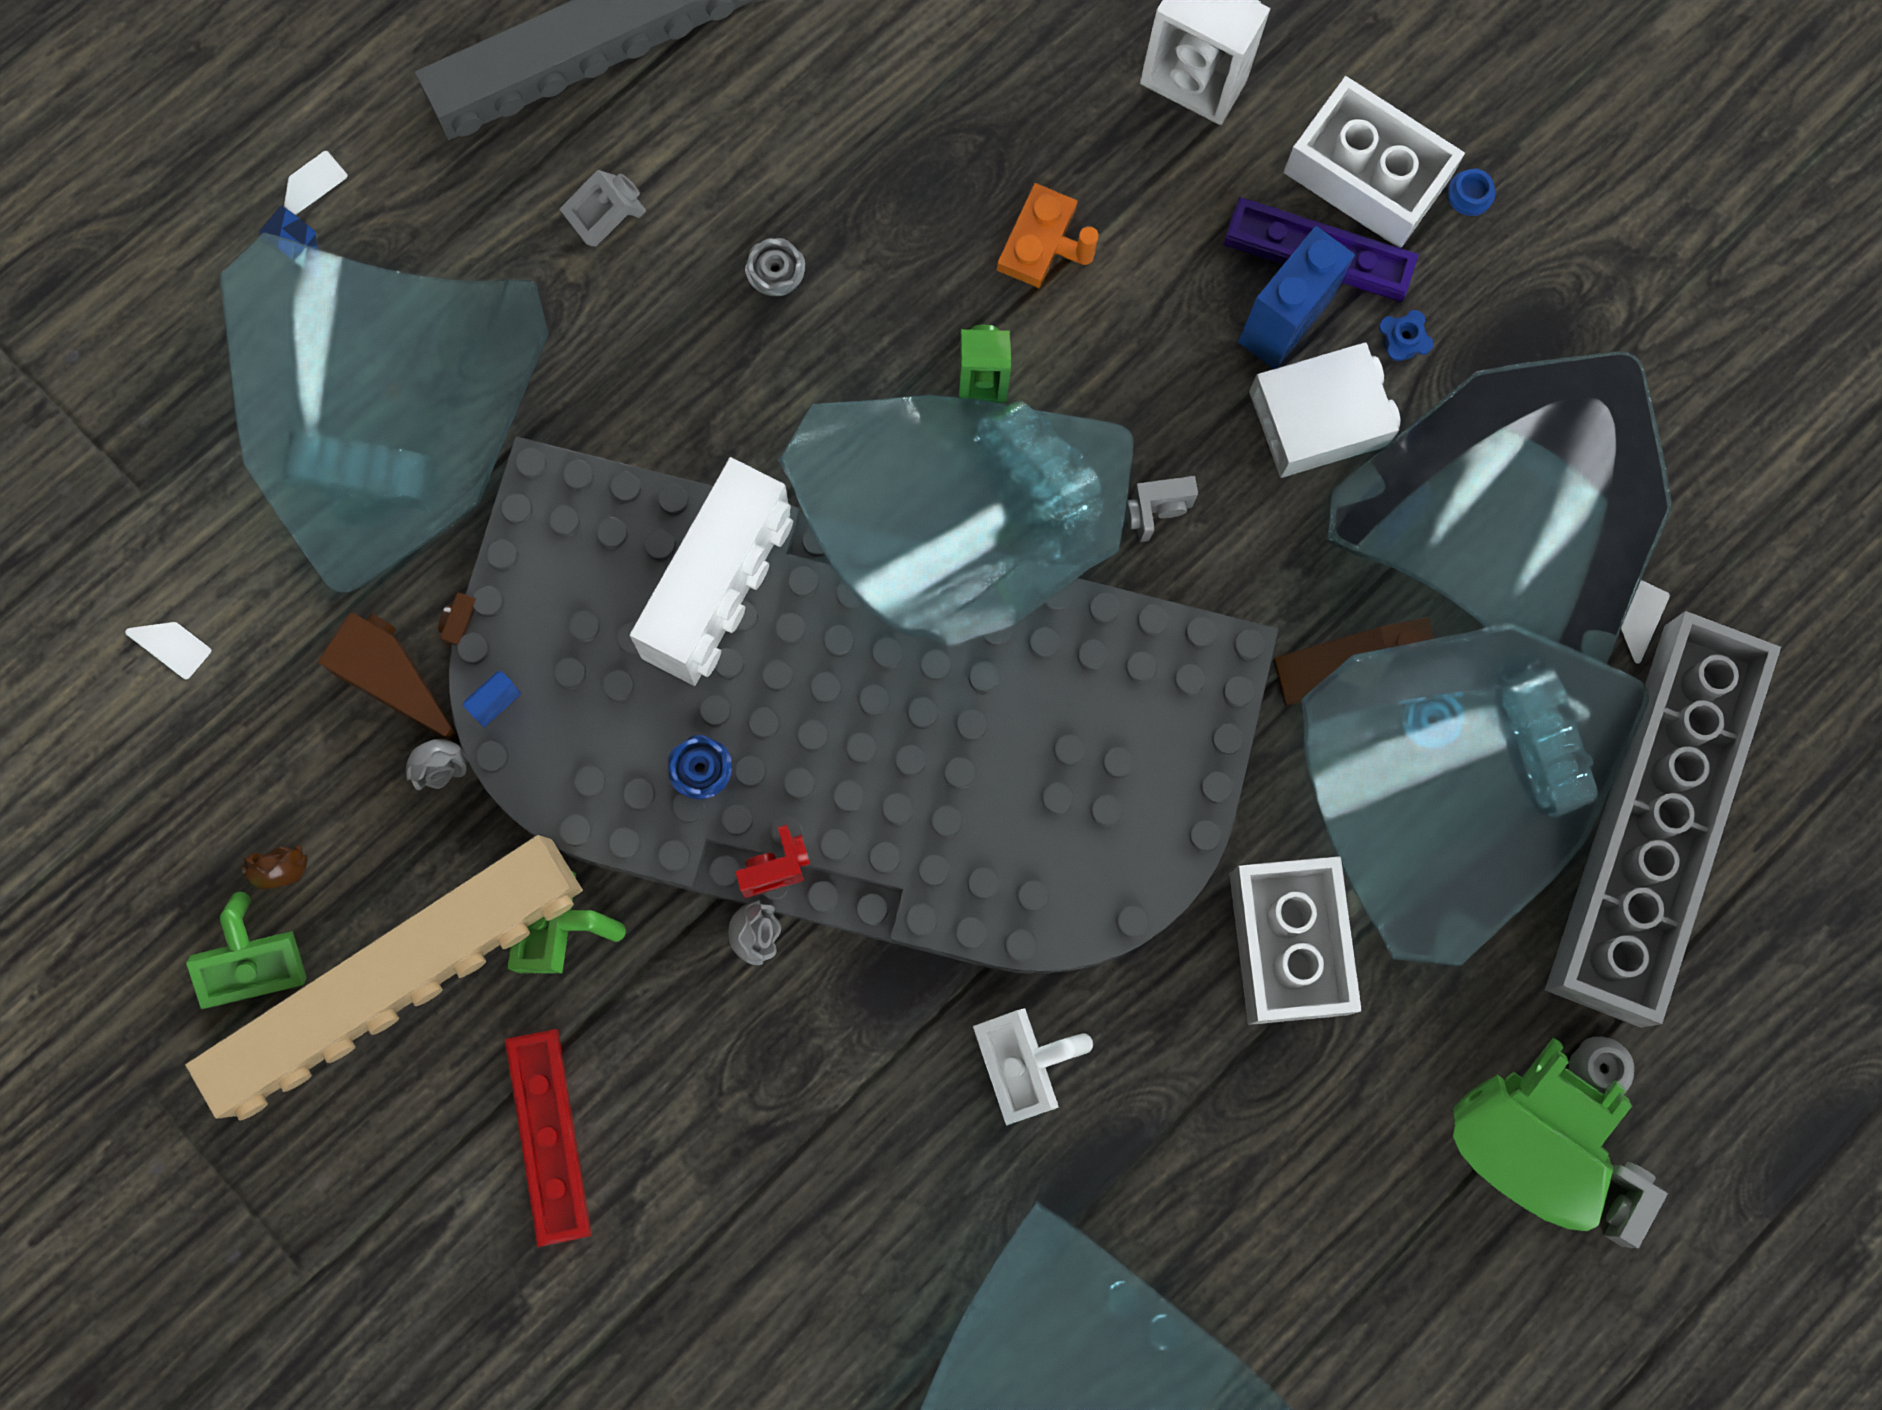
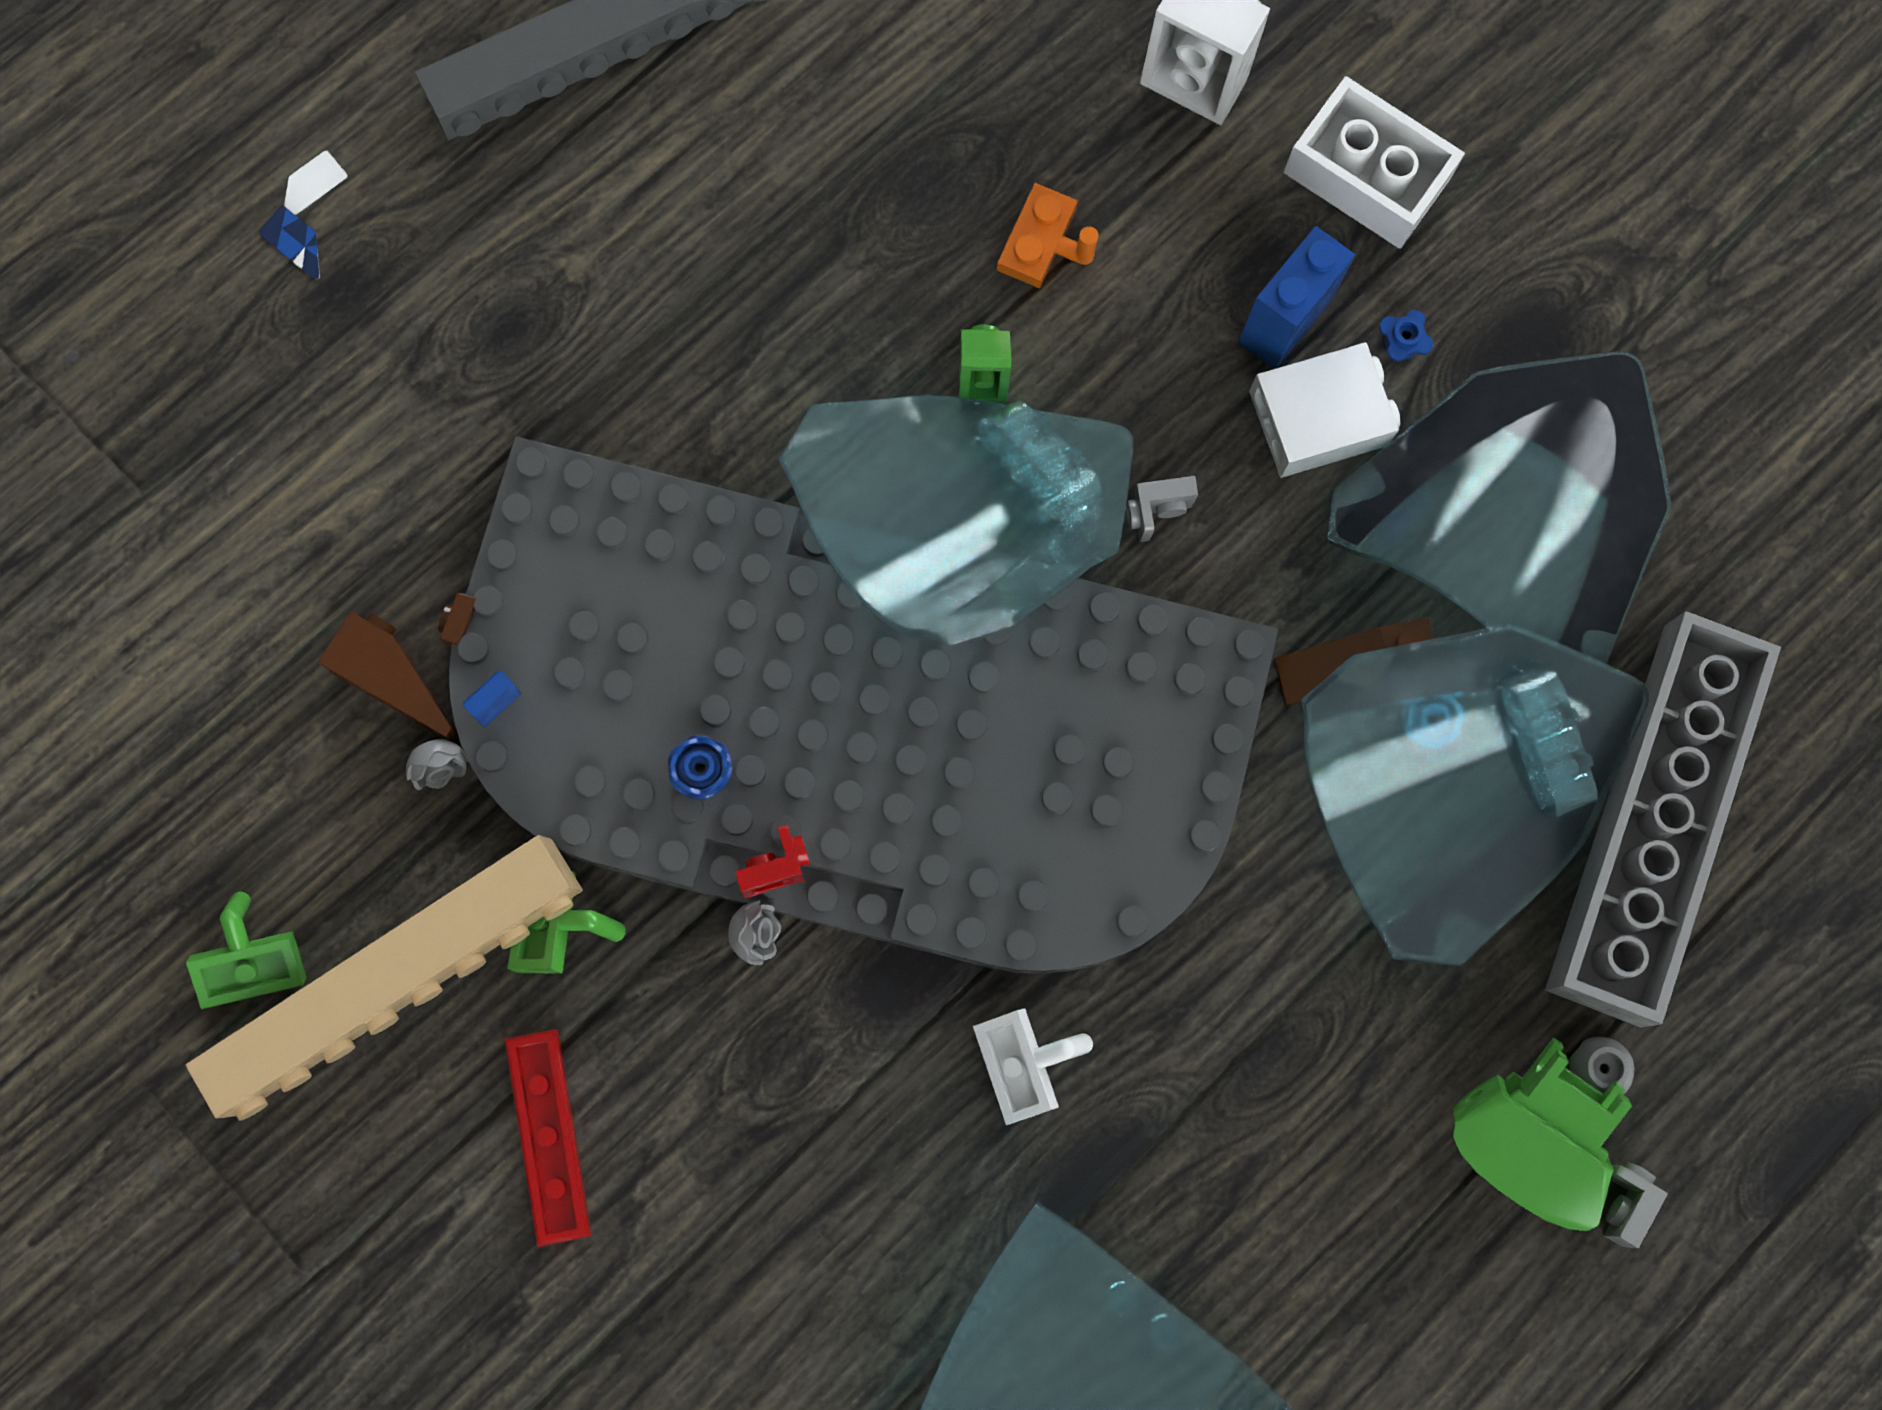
white sticker [125,622,211,680] -> none
clear light blue windscreen [219,233,549,593] -> none
reddish brown plate [241,845,308,889] -> none
light grey bracket [560,170,646,247] -> none
white brick [630,457,793,686] -> none
light grey plate [745,238,805,296] -> none
dark purple tile [1223,197,1419,302] -> none
white brick [1229,856,1361,1025] -> none
blue plate [1447,169,1496,216] -> none
white sticker [1620,579,1670,663] -> none

